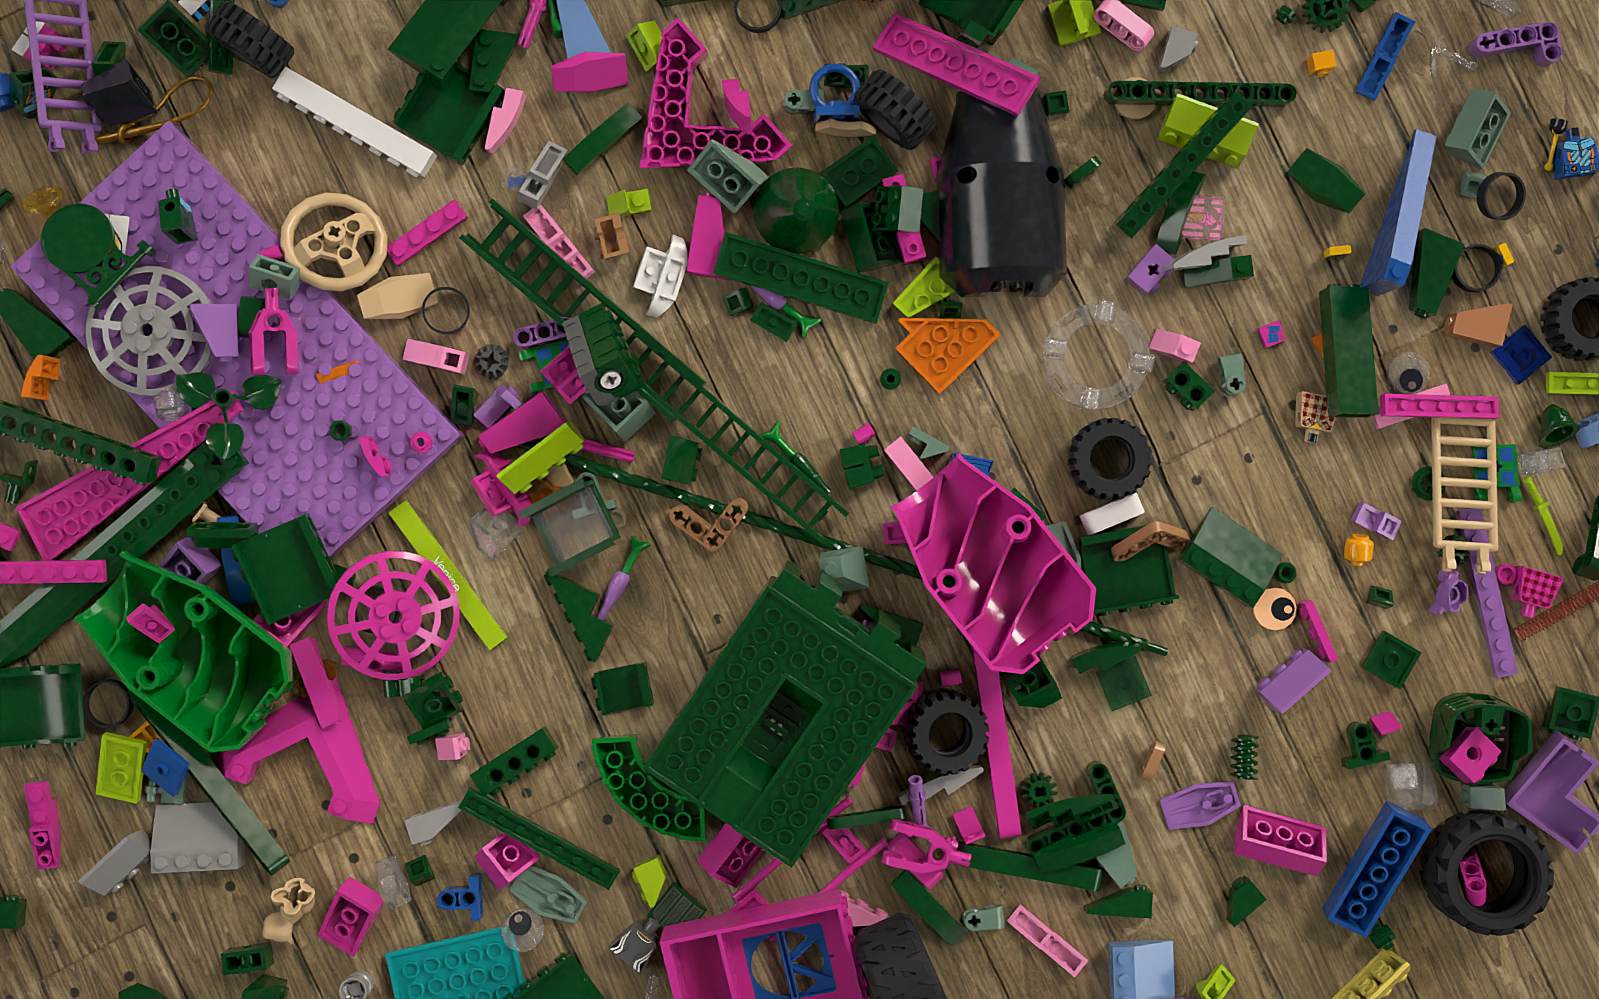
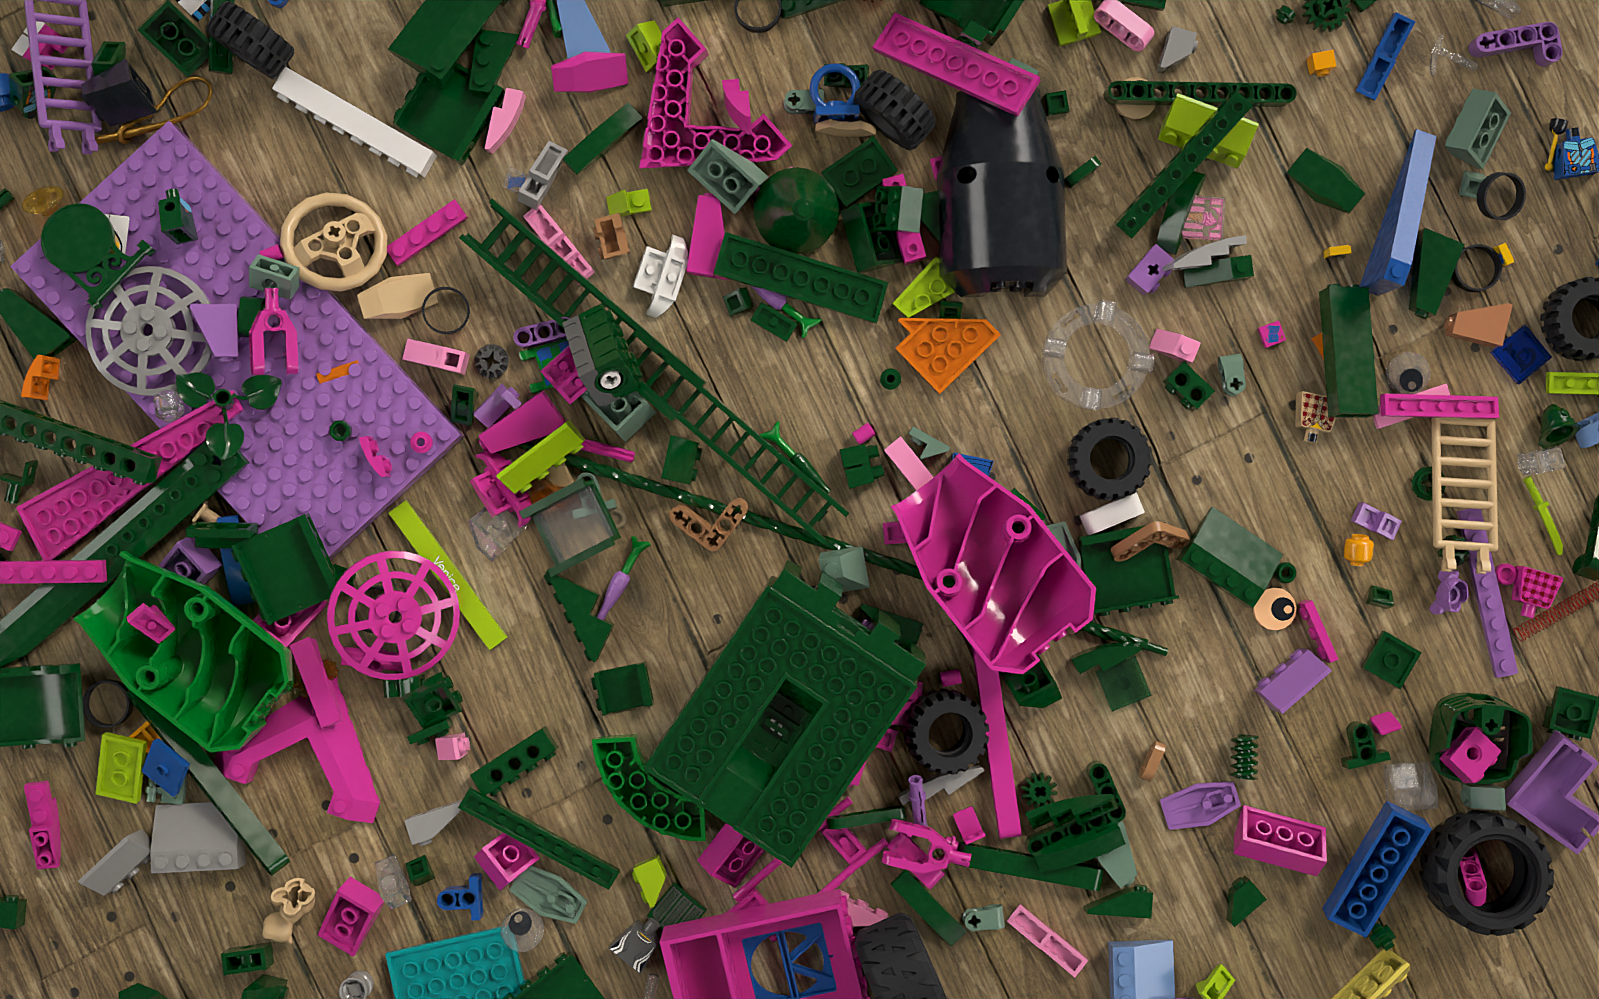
green flag [1472,444,1522,502] -> none

